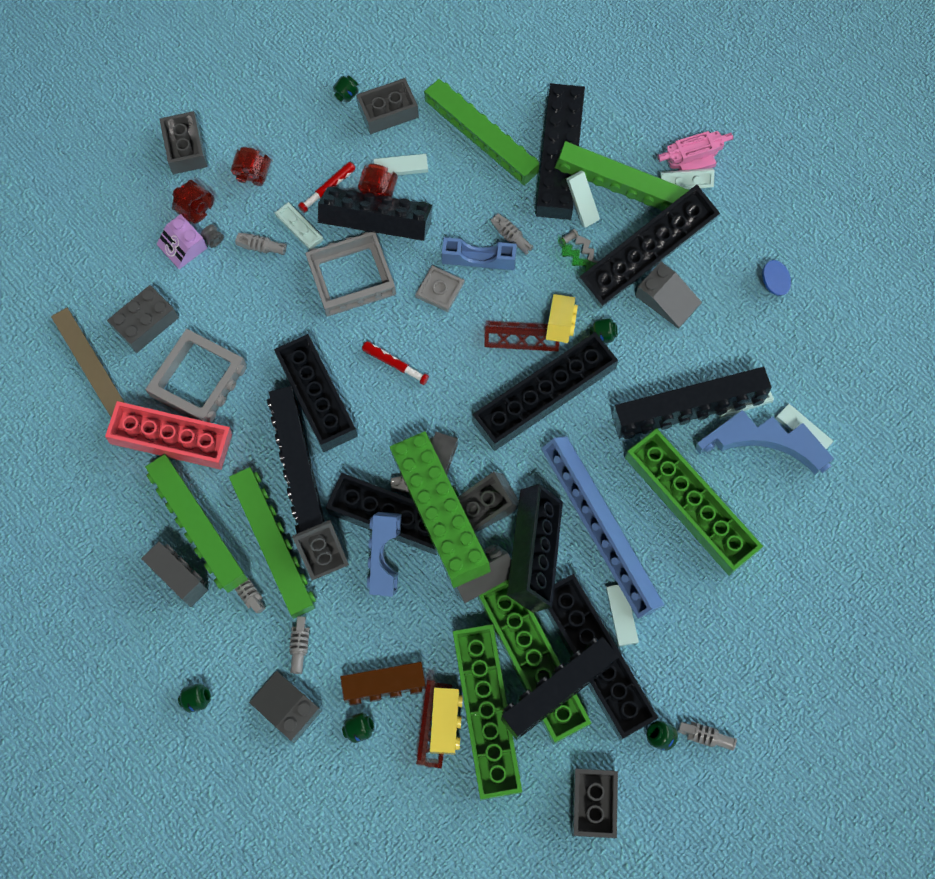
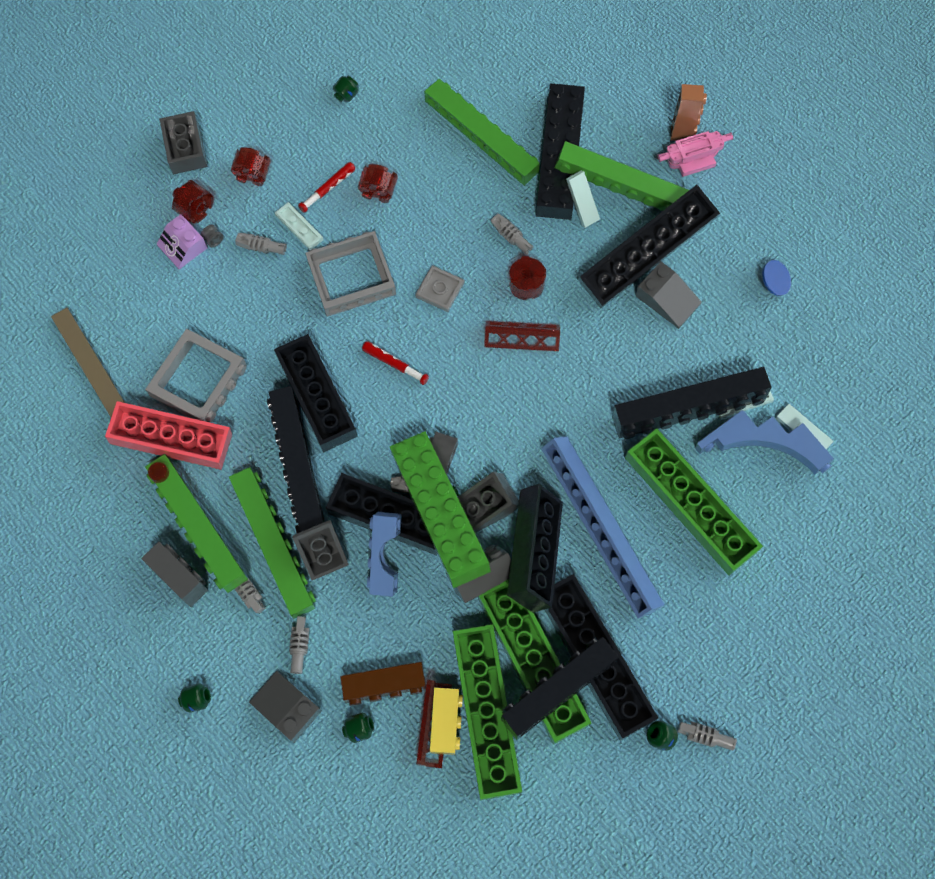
dark grey brick [107,285,179,354] -> none
black brick [318,187,433,241] -> none
dark grey brick [356,78,419,134] -> none
light aqua tile [374,154,428,178] -> none
medium blue arch [442,237,517,270] -> none
black brick [472,332,618,451] -> none
light yellow brick [546,294,578,343] -> none
piece [558,229,599,272] -> none
dark grey brick [572,769,618,839] -> none
dark green head [590,318,618,343] -> none
light aqua tile [606,585,639,647] -> none
light aqua tile [660,168,714,189] -> none
none -> clear red tile [148,462,169,483]
none -> clear red brick [509,256,546,300]
none -> nougat brick [670,84,707,141]

